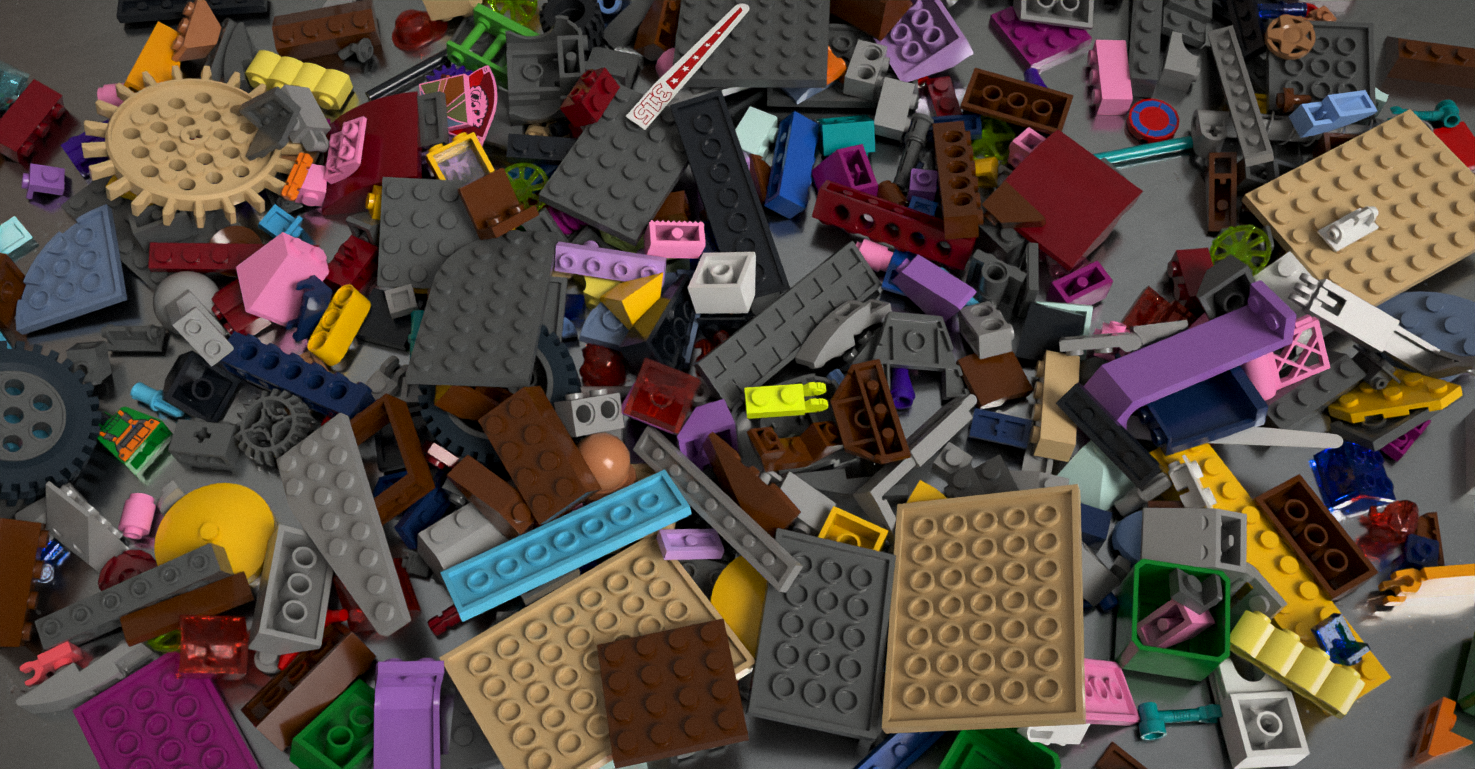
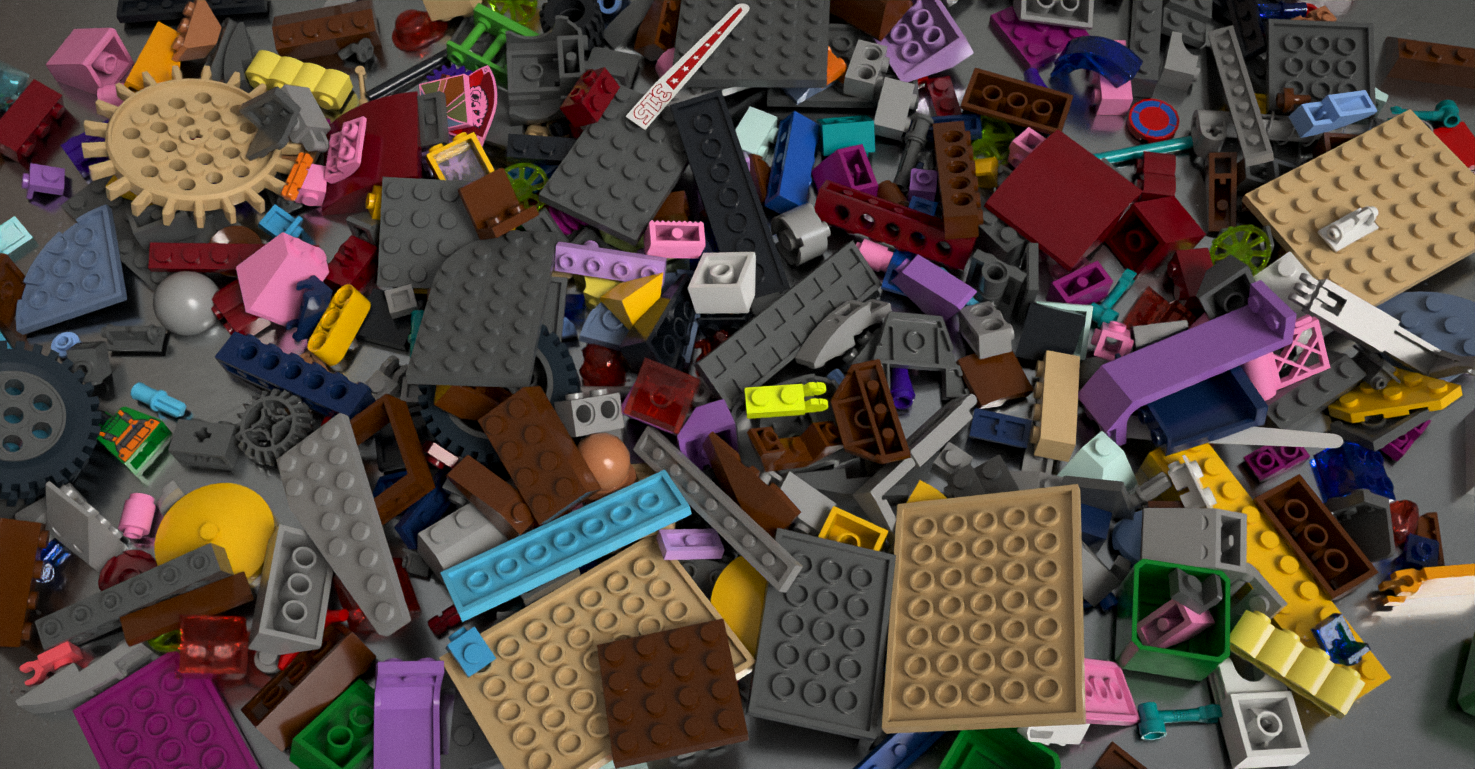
black slope [162,351,241,423] -> none
light grey panel [166,289,234,367] -> none
reddish brown slope [982,181,1046,229] -> none
black plate [1056,382,1164,489] -> none
light grey hinge [1059,331,1142,356] -> none
medium nougat wheel [1265,14,1316,60] -> none
orange slope [1414,696,1473,764] -> none
none -> bright pink slope [46,28,134,95]
none -> light blue plate [51,332,81,359]
none -> tan hinge [355,66,368,106]
none -> dark azure bracket [446,626,496,678]
none -> light grey brick [771,202,831,266]
none -> clear blue arch [1050,36,1143,88]
none -> dark grey tile [1061,476,1135,520]
none -> teal brick [1091,268,1137,328]
none -> dark red slope [1105,196,1206,279]
none -> dark red brick [1134,151,1176,202]
none -> magenta slope [1243,445,1310,482]
none -> dark grey bracket [1324,489,1395,563]

